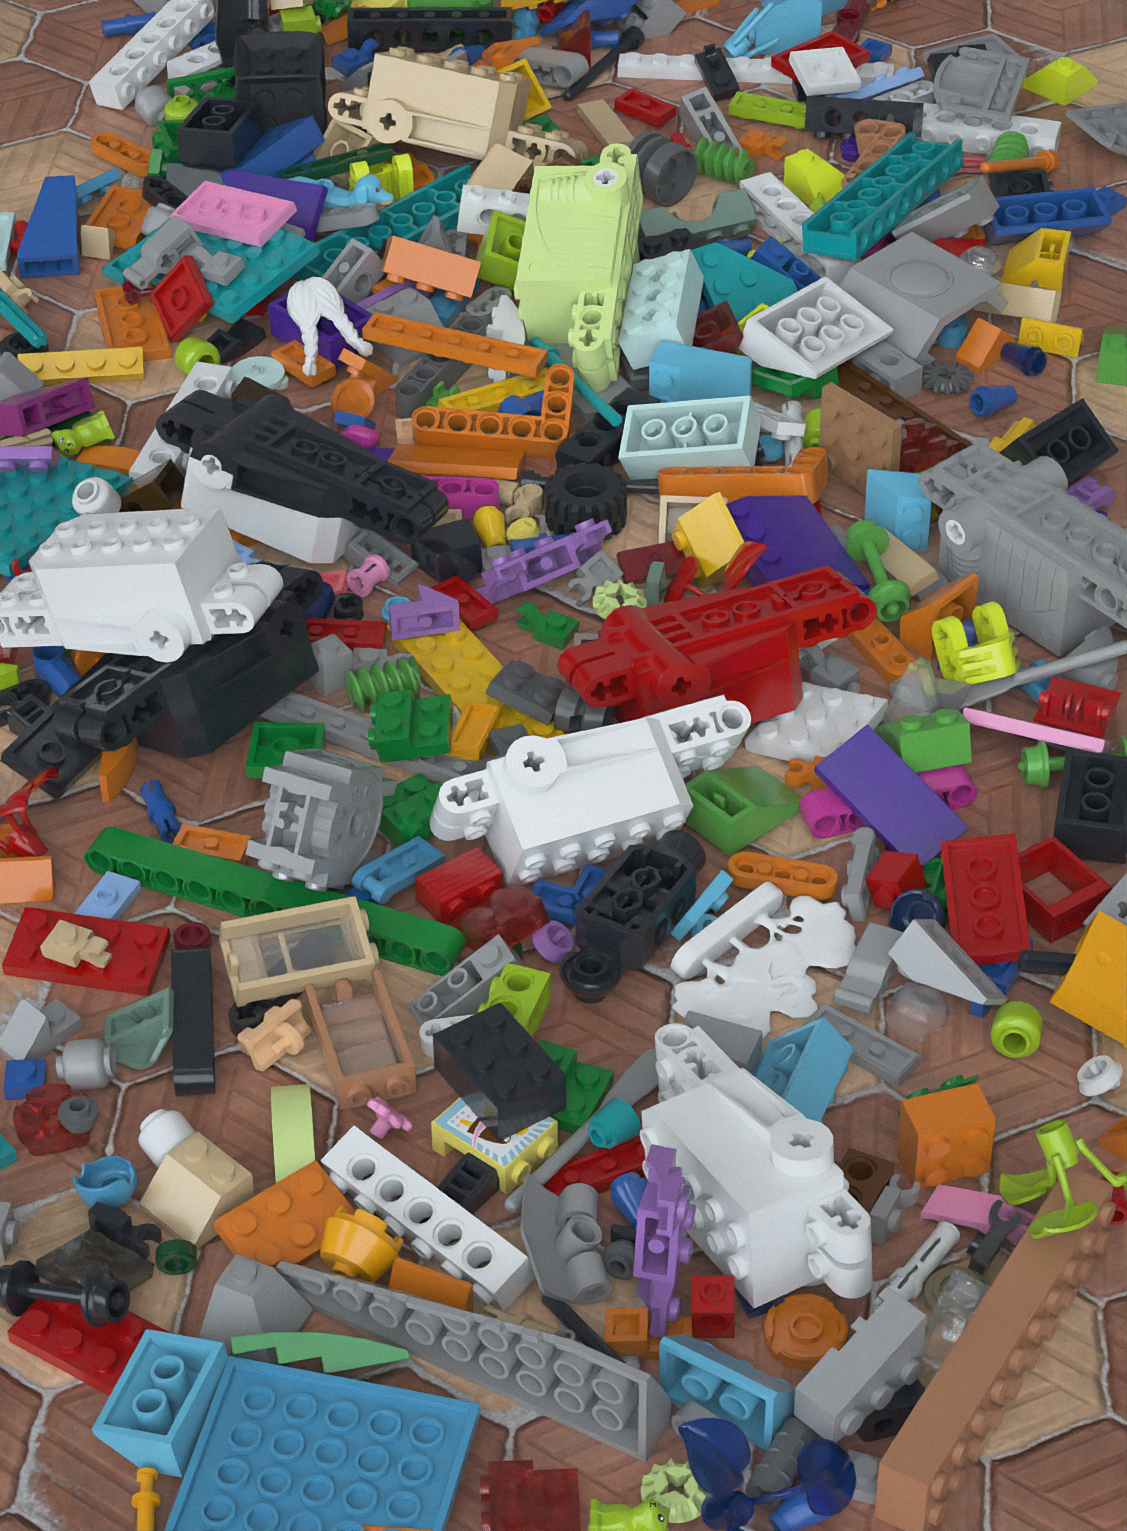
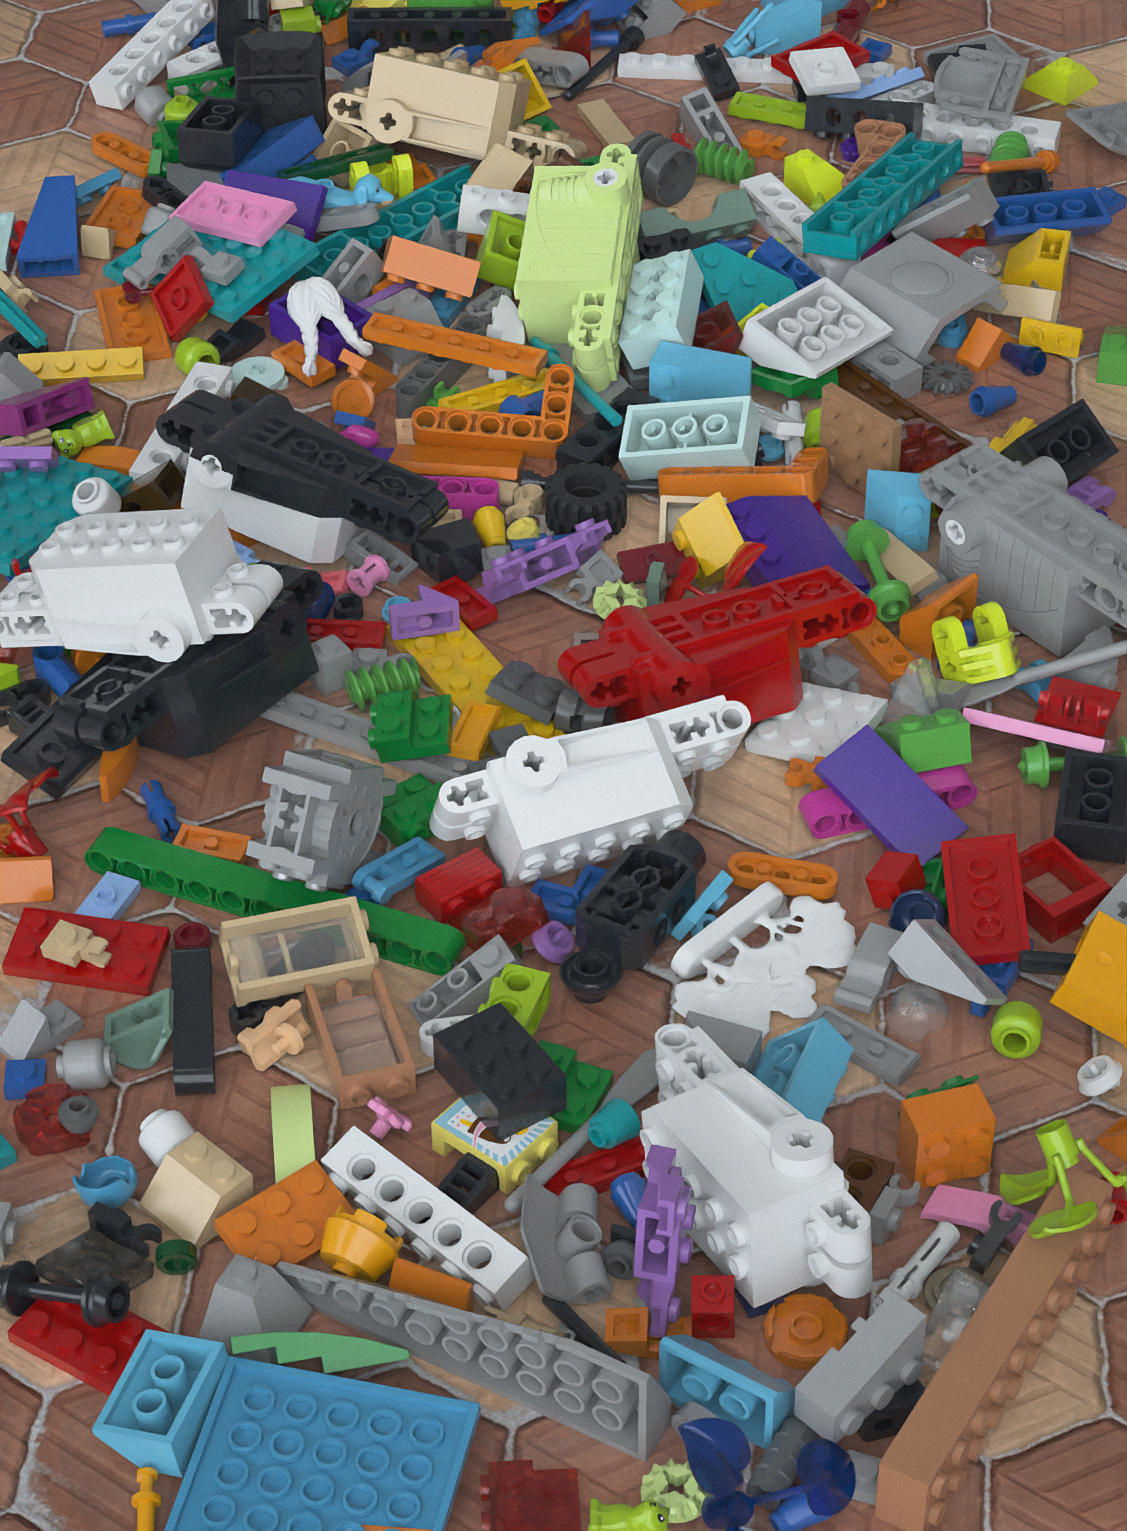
green plate [246,722,326,779] -> none
green plate [517,602,579,650] -> none
red plate [614,88,676,127] -> none
bright green slope [685,766,803,856] -> none
light grey hinge [841,826,880,922] -> none

